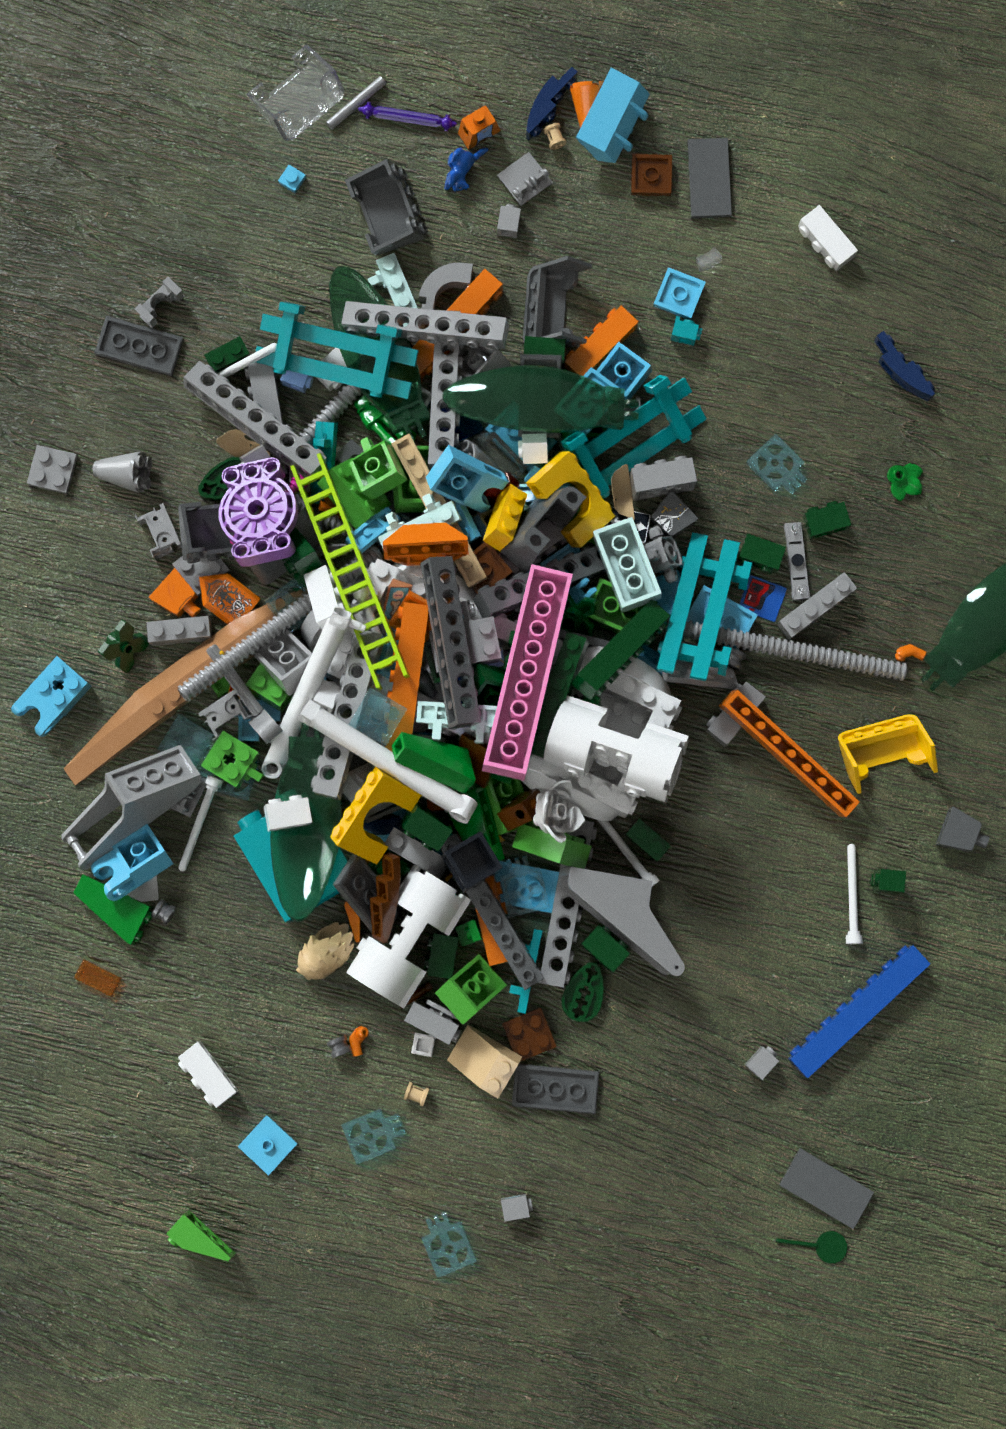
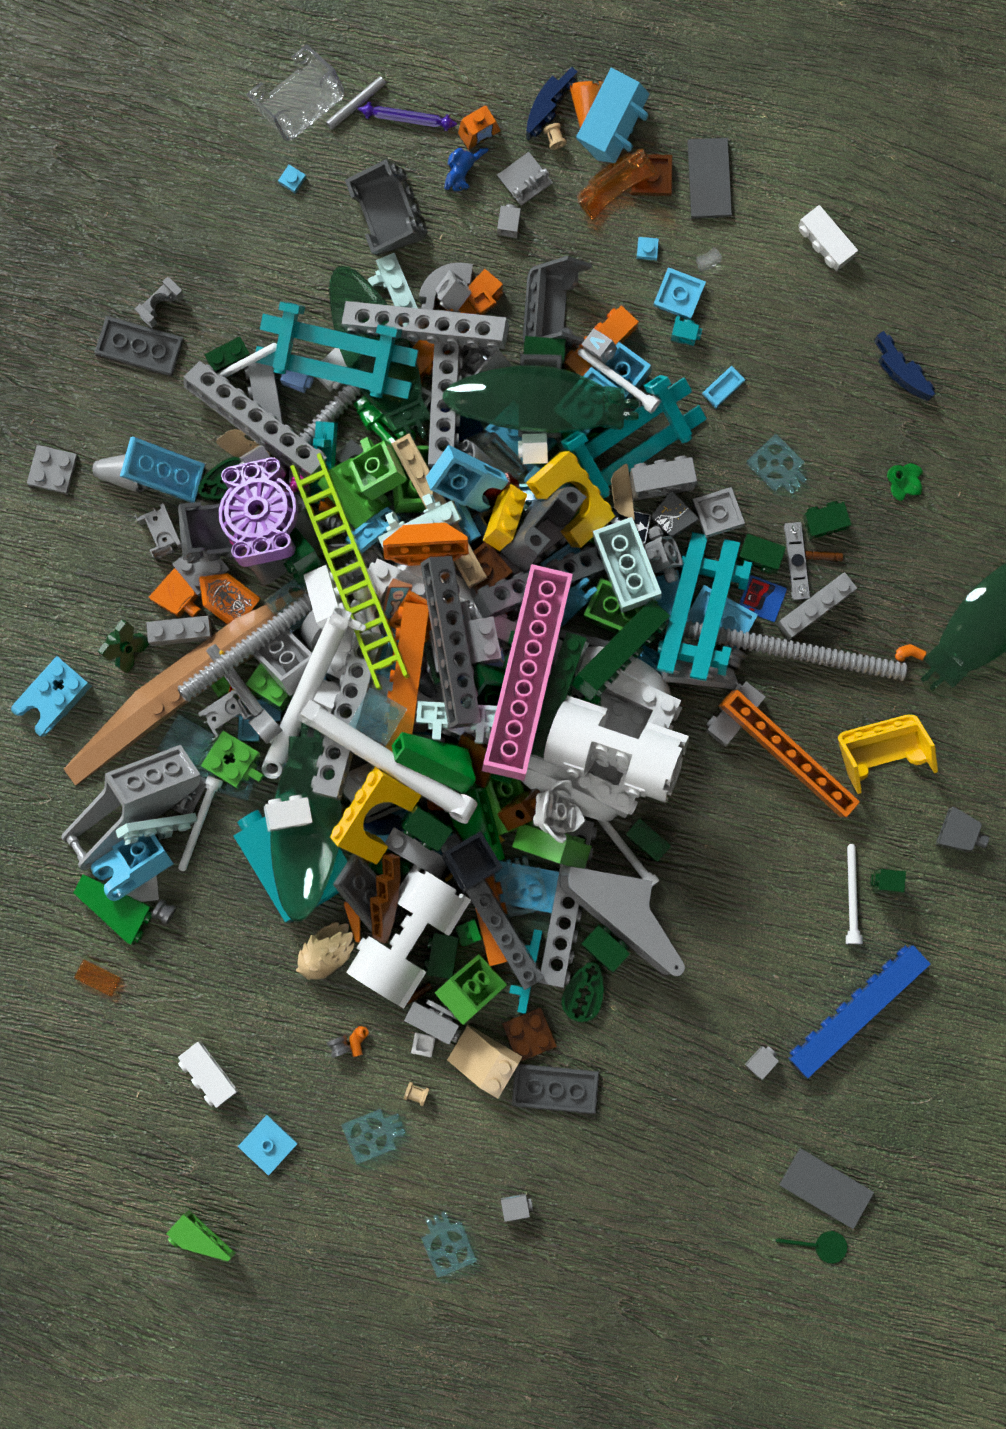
dark green plant [560,593,597,637] -> none
none -> light aqua hinge [116,813,198,845]
none -> medium azure tile [120,437,205,503]
none -> light grey brick [436,270,471,312]
none -> orange tile [468,287,496,315]
none -> clear orange windscreen [577,148,658,220]
none -> white piece [578,348,661,413]
none -> light grey brick [581,328,617,364]
none -> medium azure plate [636,237,659,261]
none -> light grey plate [692,487,745,538]
none -> medium azure tile [702,366,745,408]
none -> reddish brown wheel [805,551,843,561]

